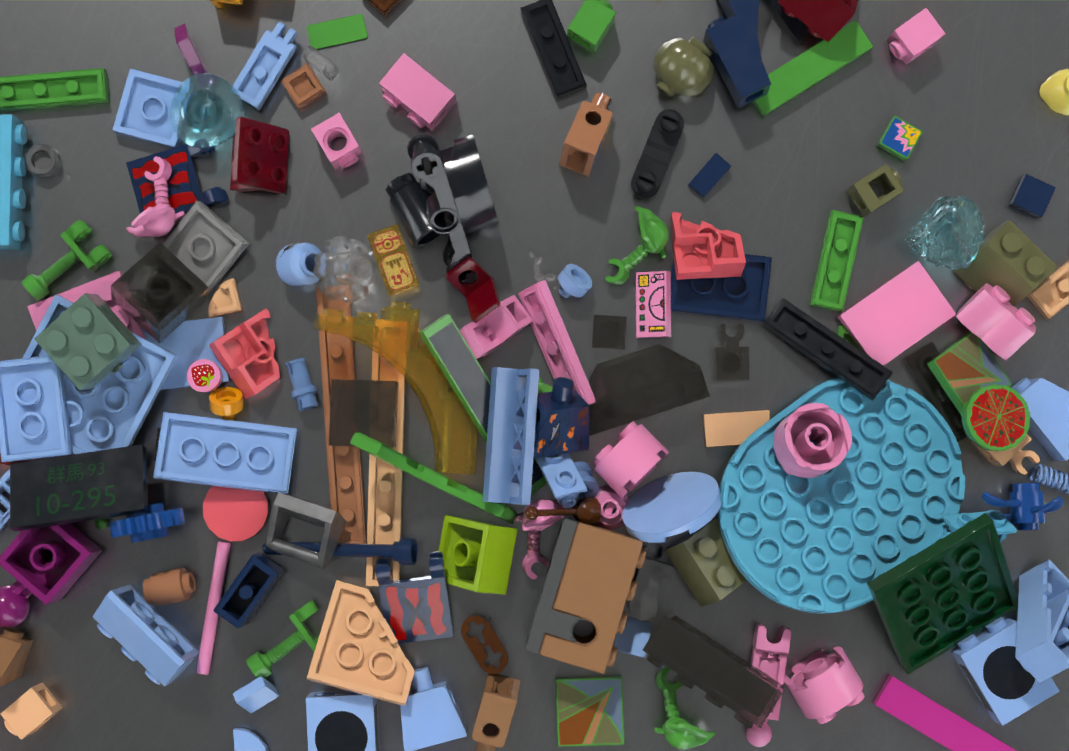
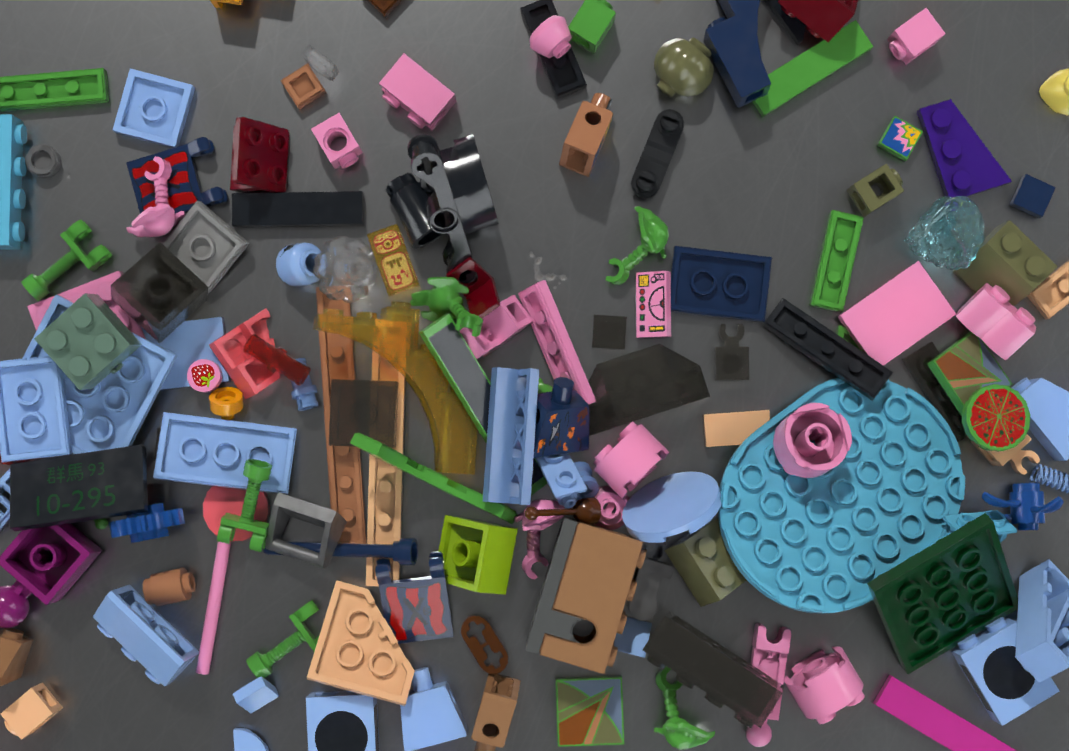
clear light blue hat [170,73,244,148] -> none
tile [174,24,214,92] -> none
light nougat tile [208,278,243,318] -> none
dark blue brick [213,553,284,628] -> none
light blue hinge [229,22,298,111] -> none
bright green sticker [307,14,368,50] -> none
light blue tile [558,264,592,298] -> none
coral slope [670,212,746,280] -> none
dark blue piece [688,153,731,198] -> none
none -> bright green bar [217,459,272,552]
none -> black tile [232,191,364,227]
none -> clear red pin [243,334,311,386]
none -> bright green piece [410,277,483,337]
none -> bright pink cone [529,15,572,59]
none -> dark purple wing [917,99,1012,203]

